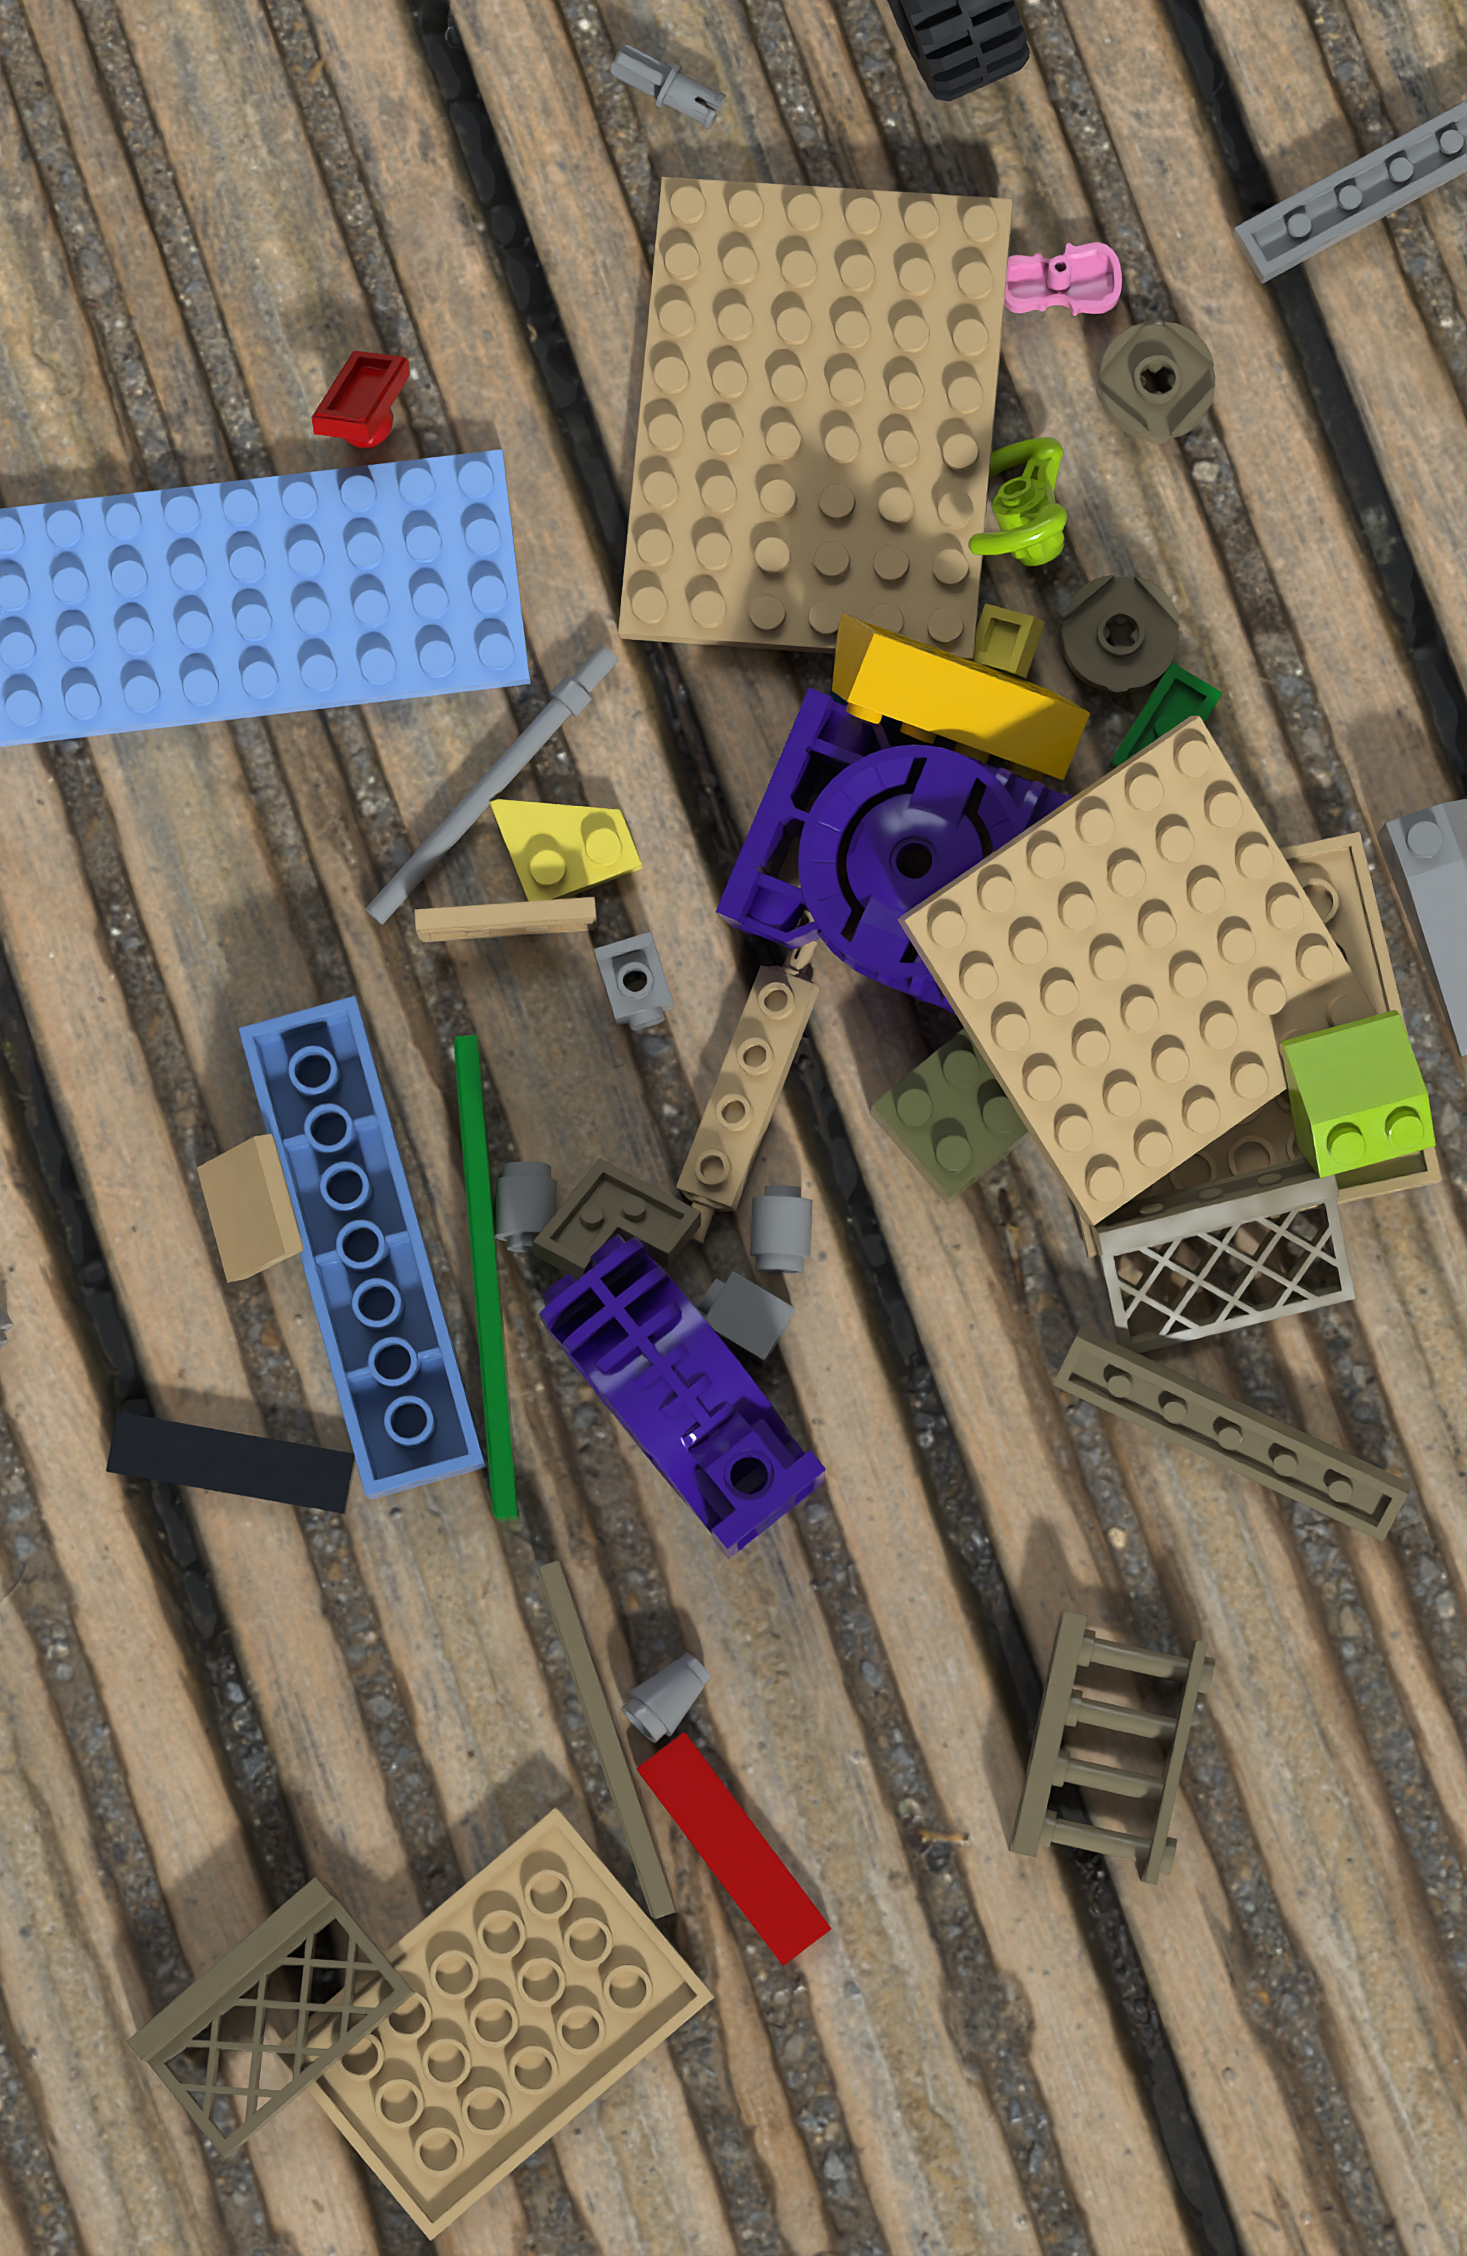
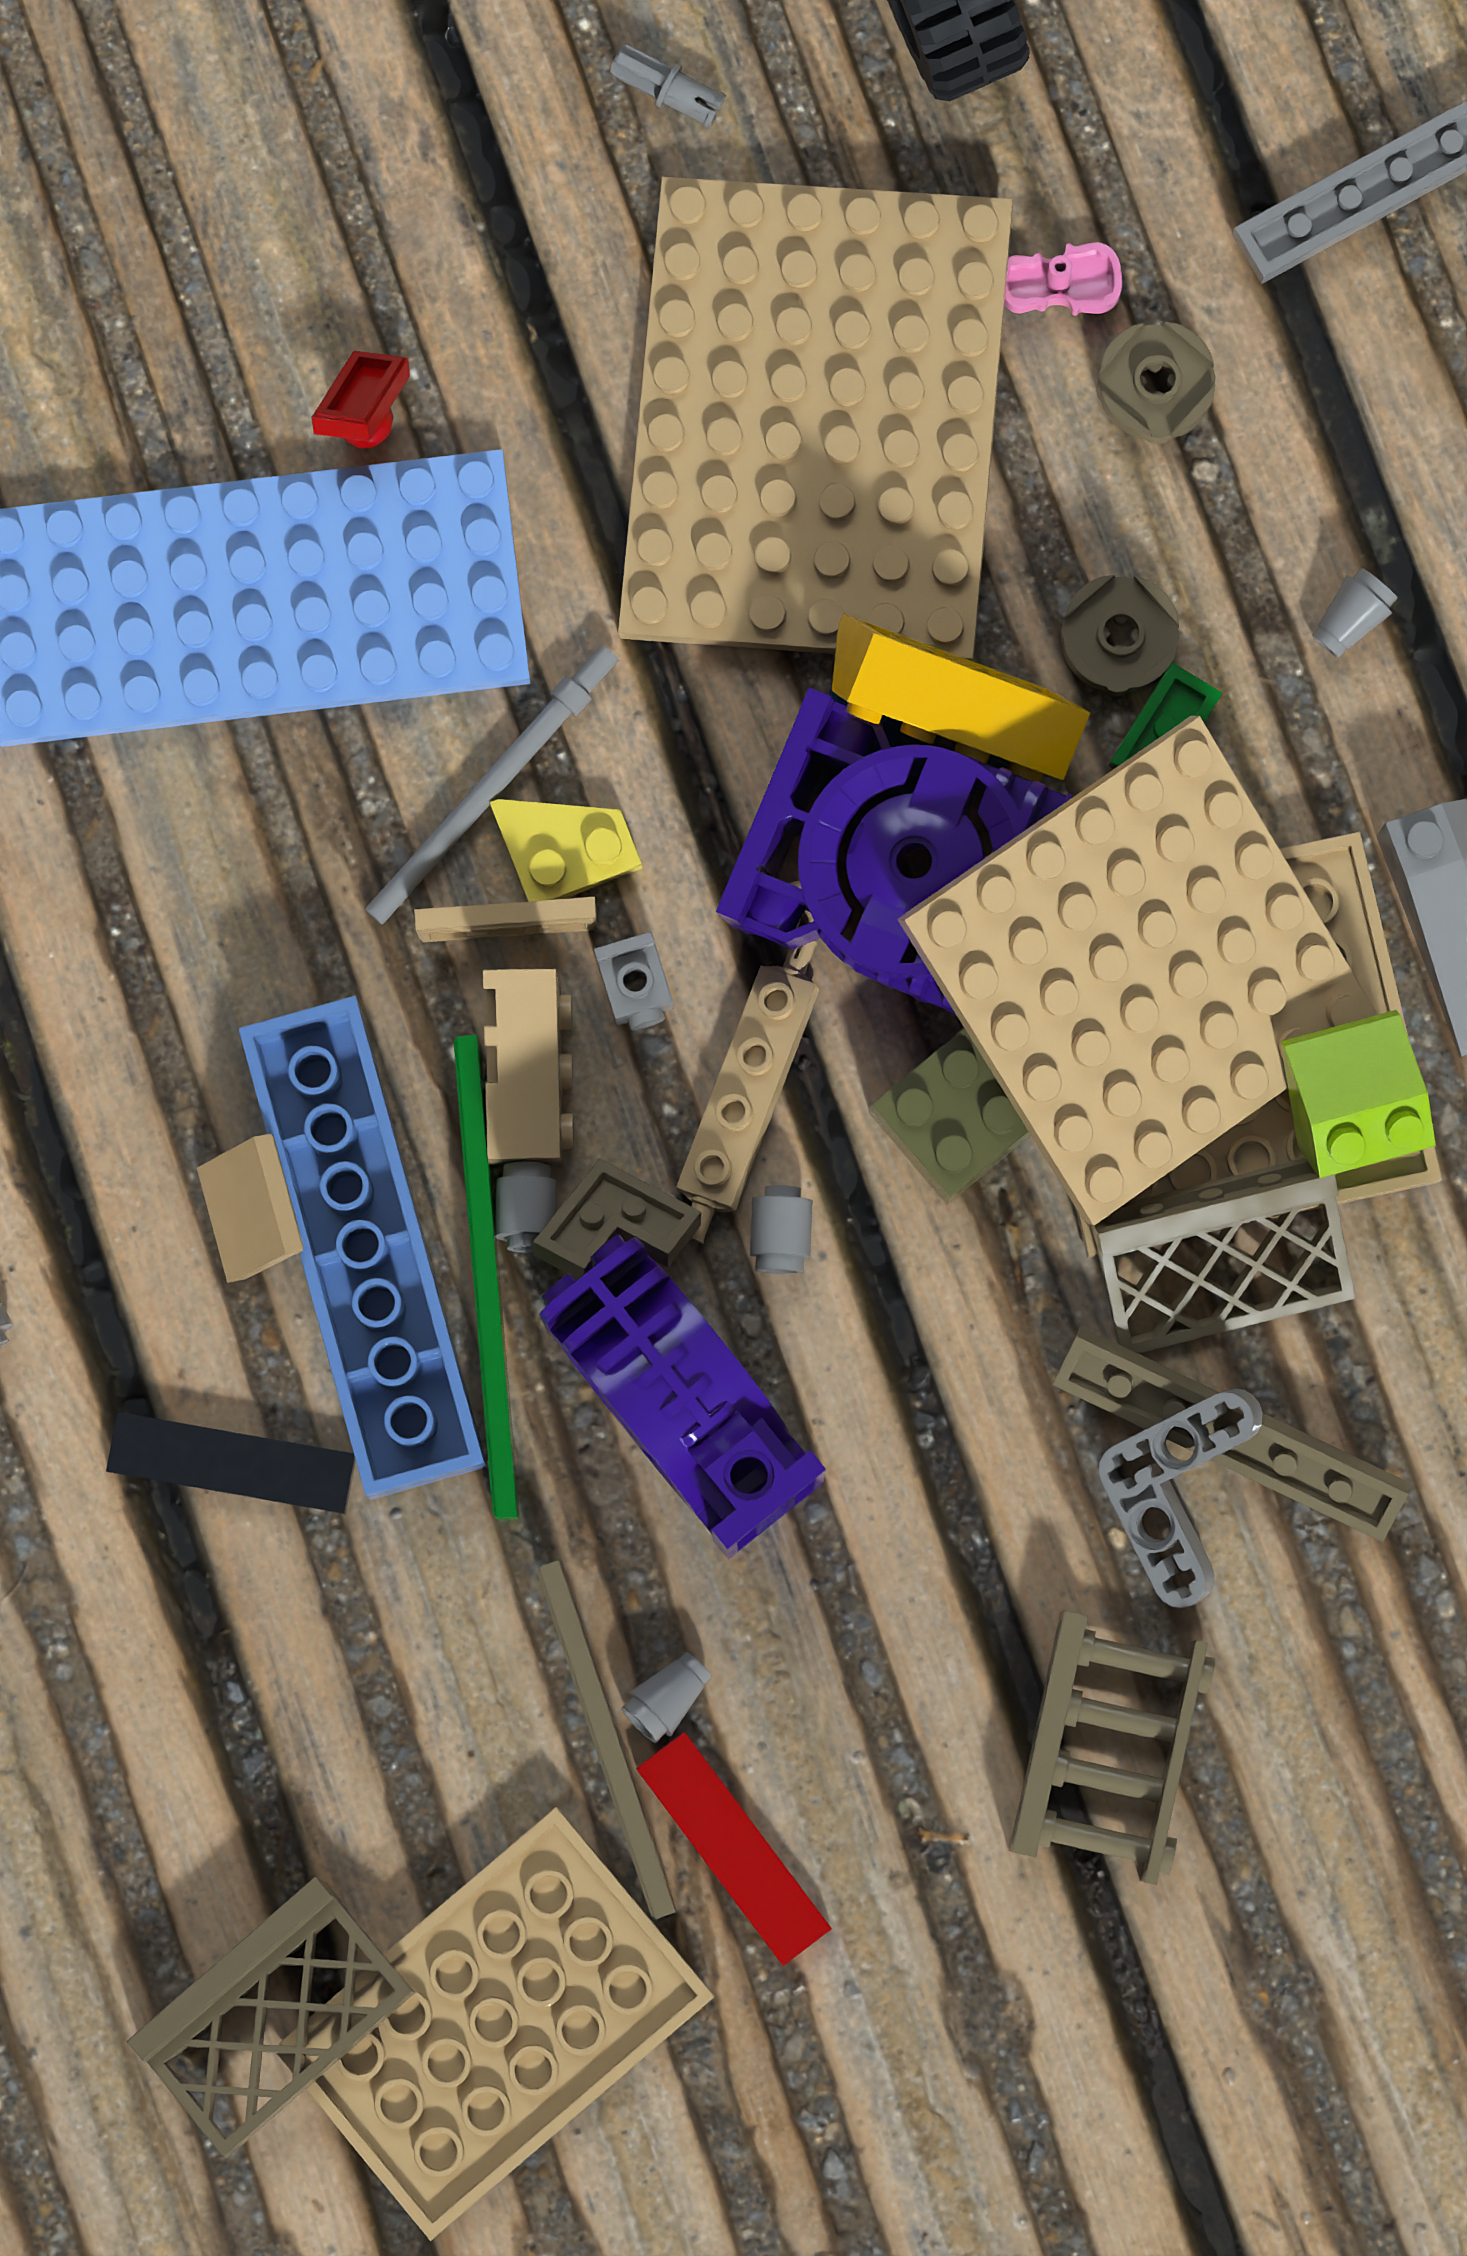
light grey brick [698,1271,796,1365] -> none
lime piece [968,437,1068,566] -> none
light yellow plate [974,603,1045,679] -> none
none -> tan wedge [482,969,574,1166]
none -> light grey beam [1099,1388,1263,1608]
none -> light grey cone [1312,568,1397,658]

